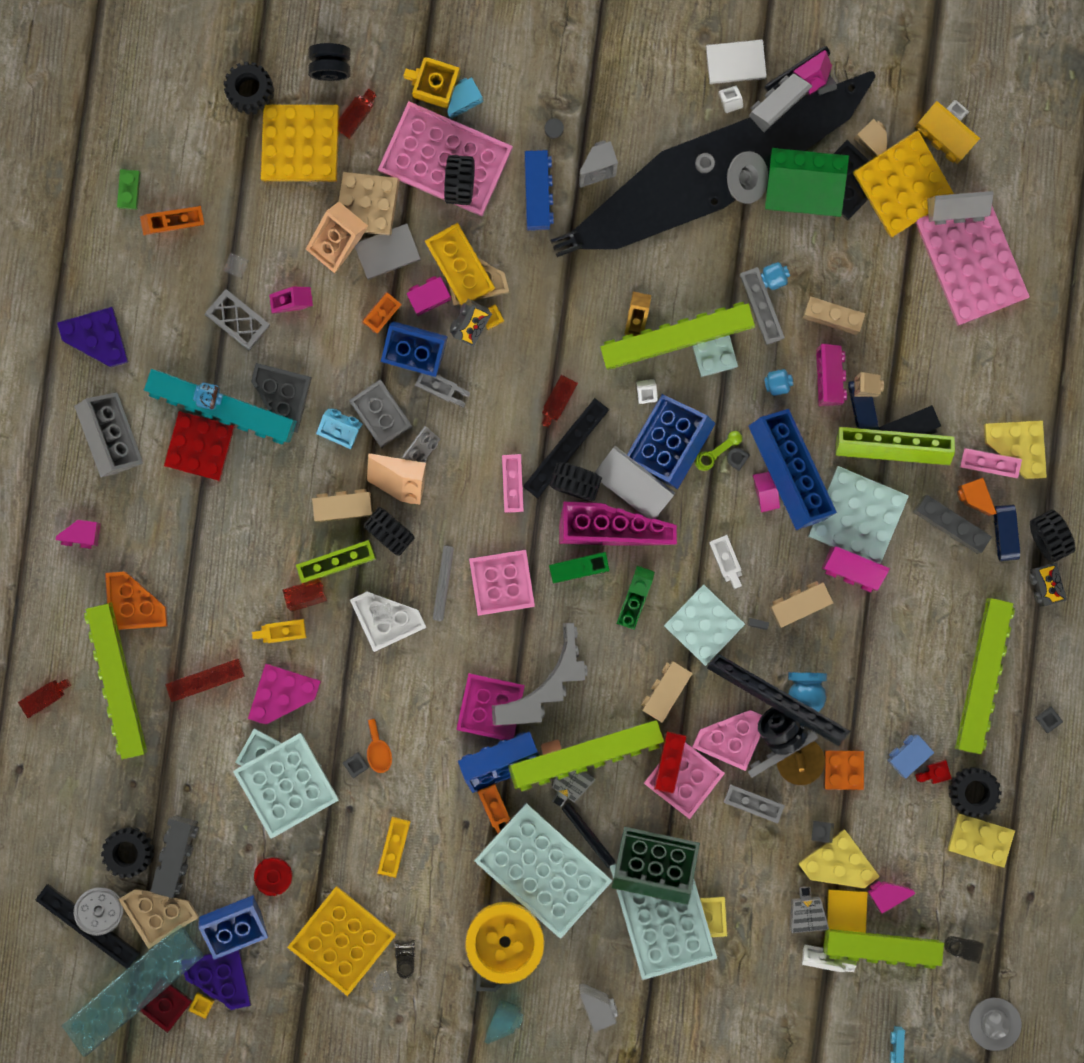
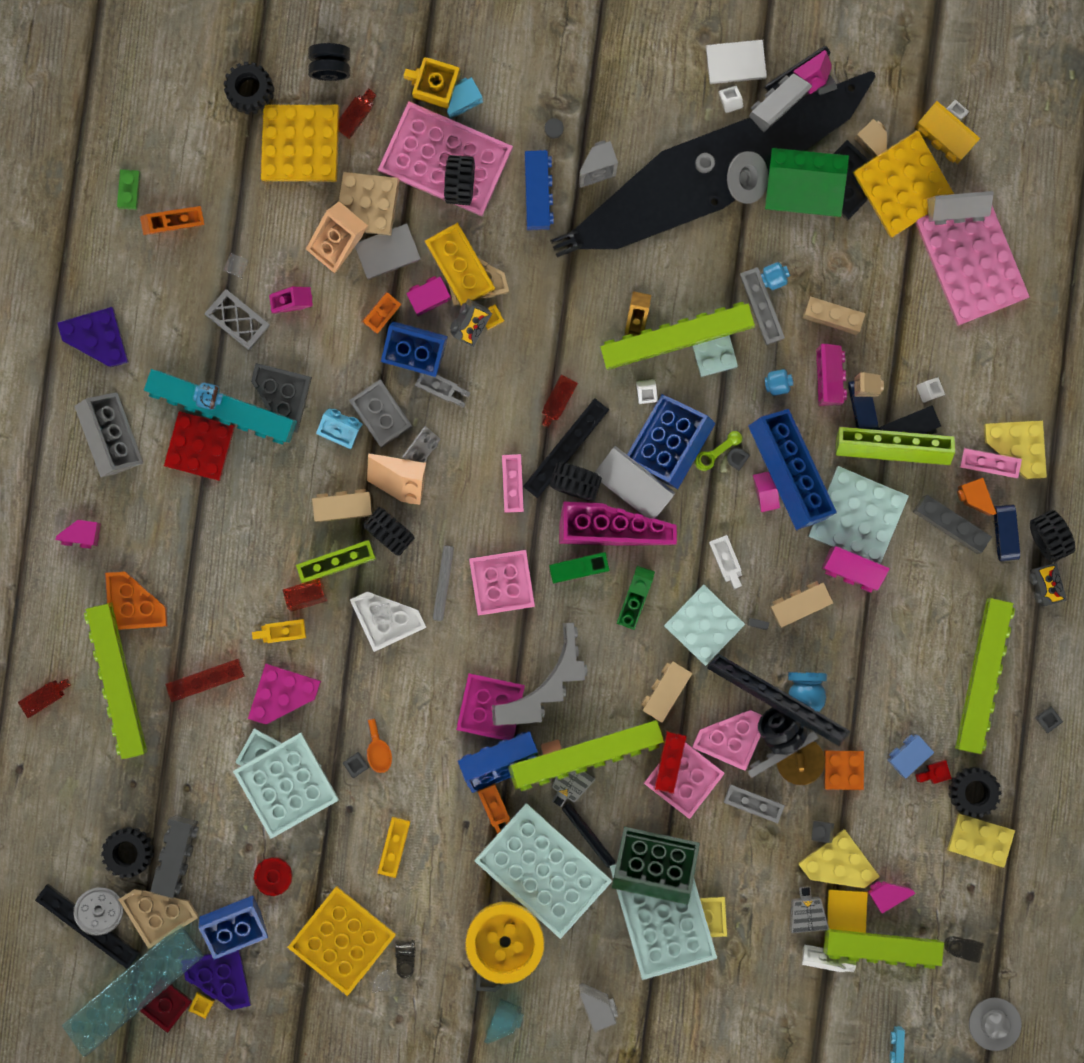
none -> white slope [917,377,945,403]

